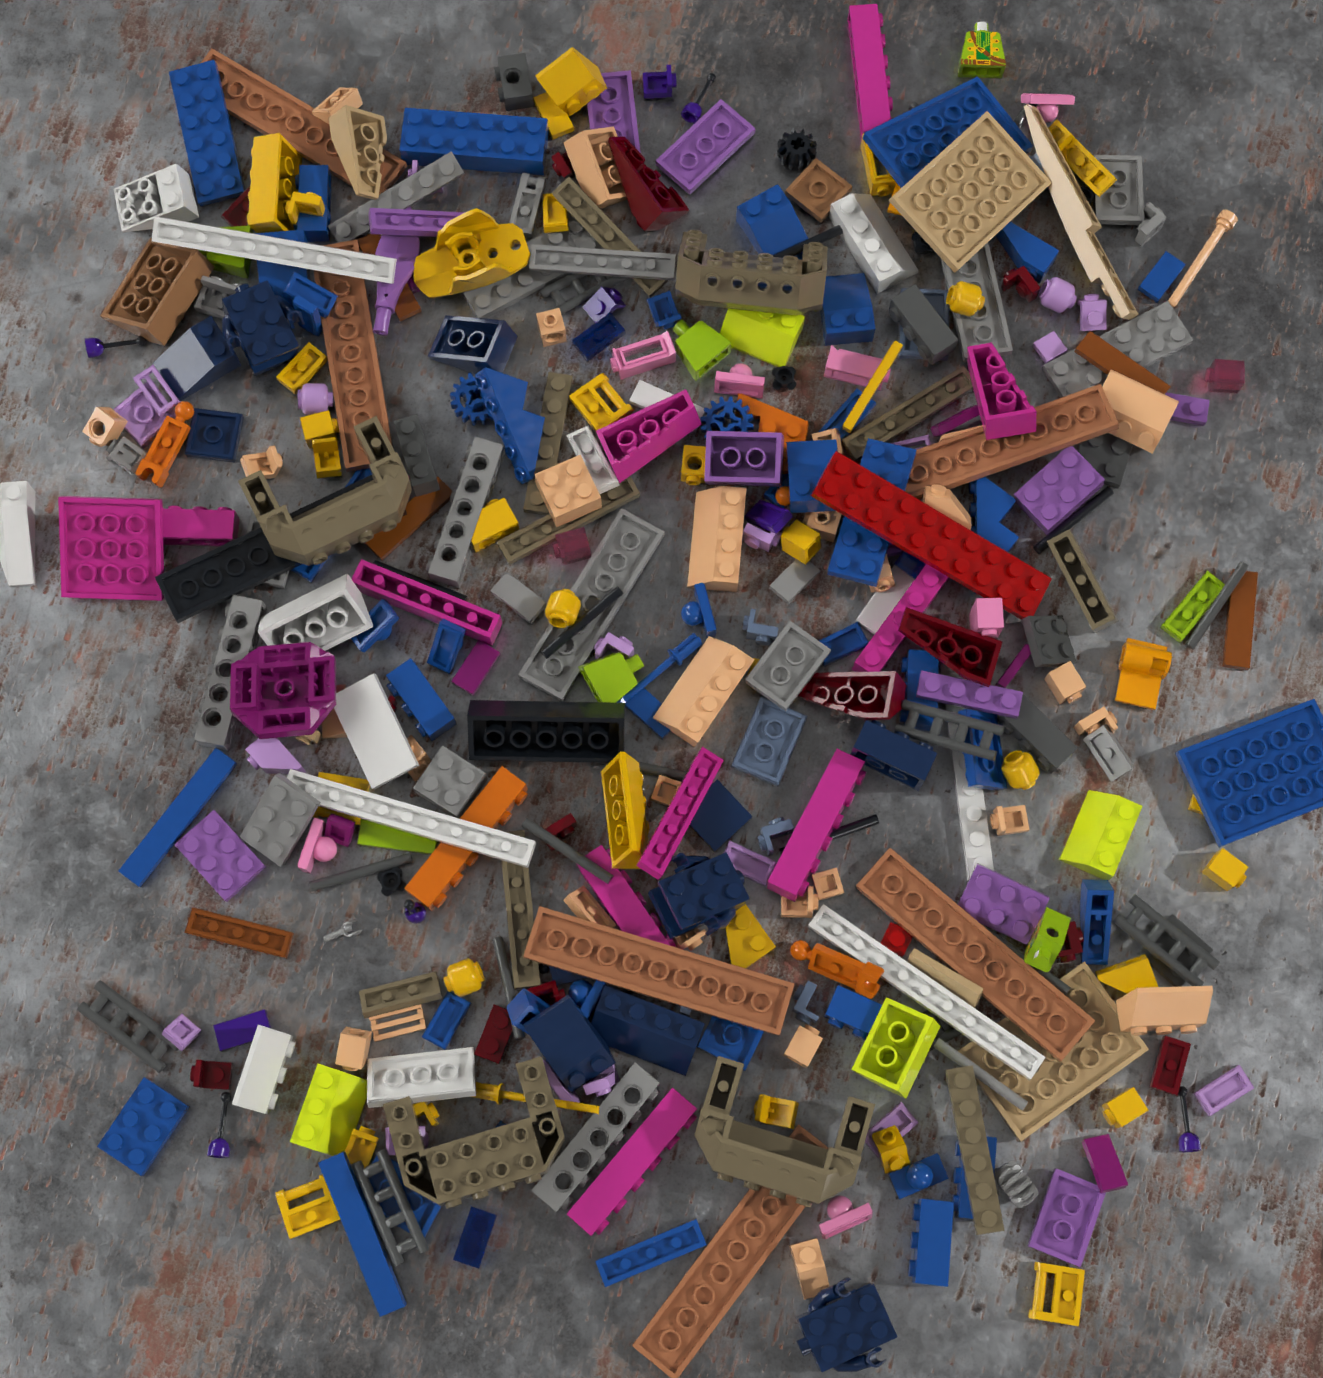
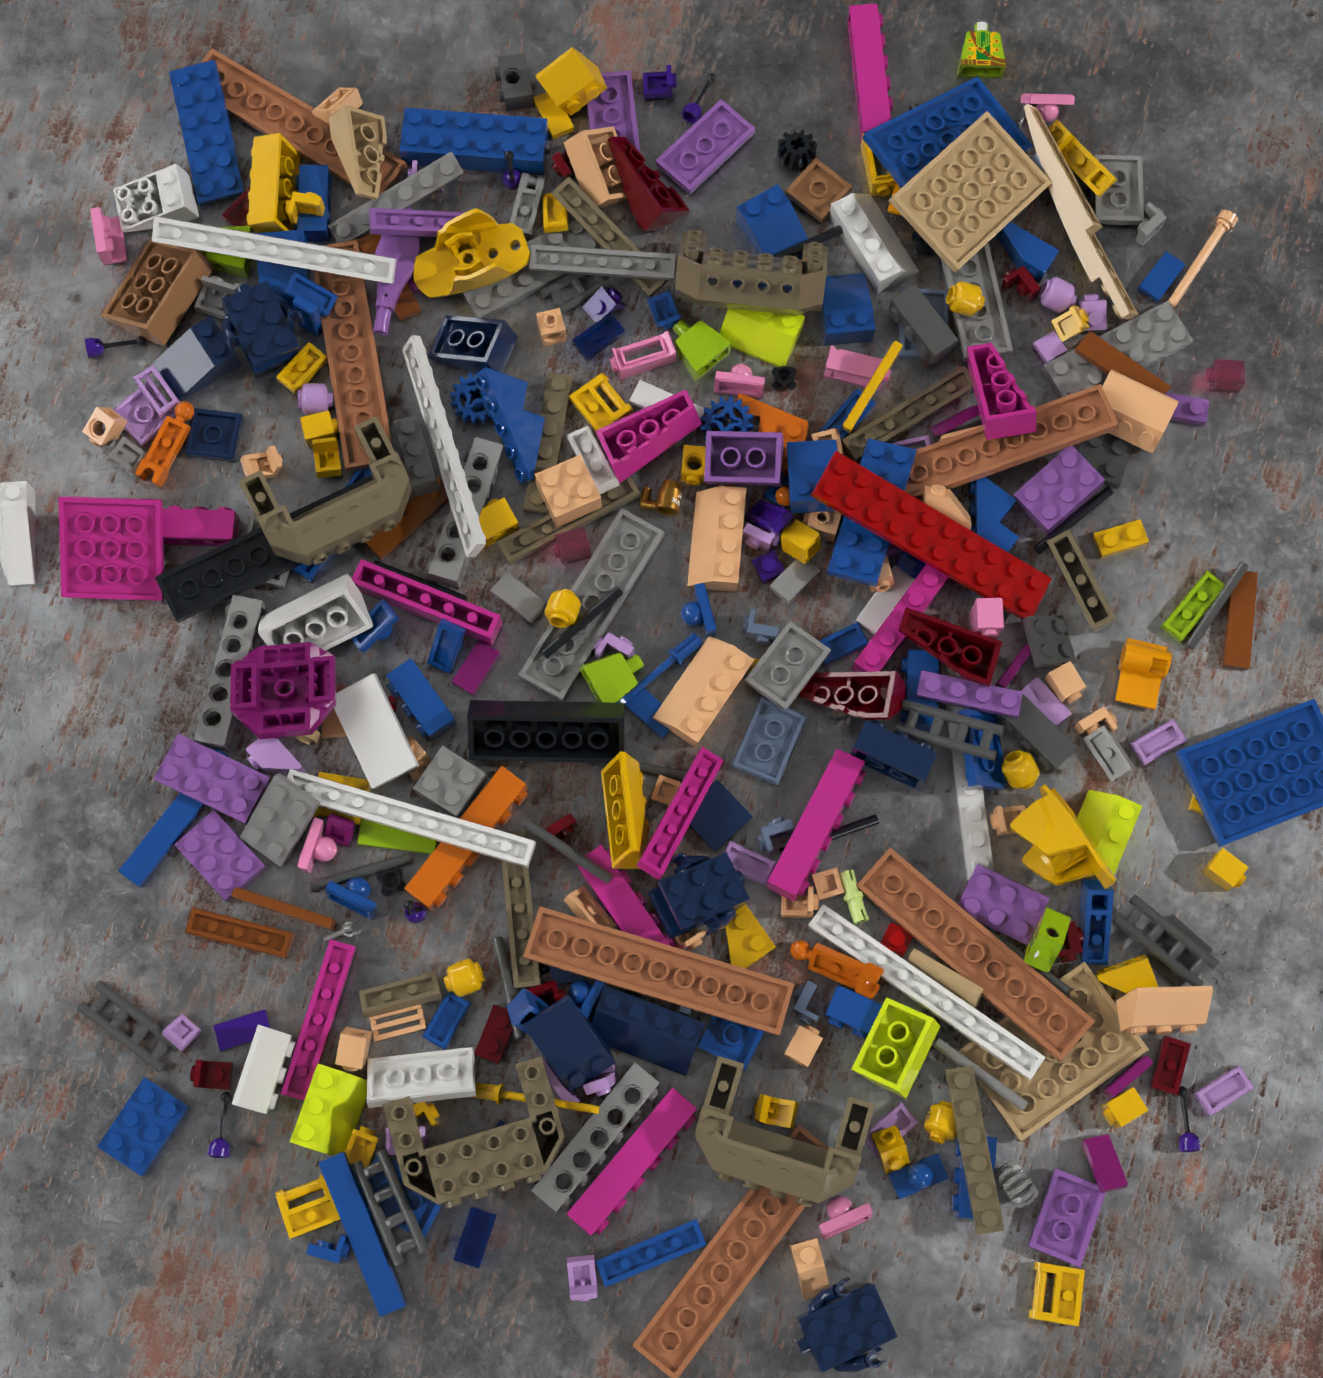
blue brick [908,1199,954,1287] -> none
none -> bright pink bracket [90,207,128,265]
none -> medium lavender plate [153,734,271,825]
none -> dark orange tile [231,887,337,932]
none -> dark pink plate [281,939,357,1101]
none -> blue bracket [306,1234,351,1263]
none -> blue tile [326,877,377,920]
none -> white plate [402,335,486,557]
none -> hinge [503,151,521,190]
none -> lavender bracket [567,1254,598,1302]
none -> pearl gold piece [639,480,682,516]
none -> dark purple plate [751,550,785,584]
none -> yellowish green pin [839,870,869,925]
none -> yellow head [924,1101,957,1144]
none -> yellow piece [1010,784,1116,889]
none -> lavender tile [1020,676,1072,727]
none -> yellow bracket [1051,305,1090,343]
none -> yellow plate [1092,519,1149,559]
none -> magenta tile [1102,1055,1154,1099]
none -> lavender tile [1129,719,1187,767]

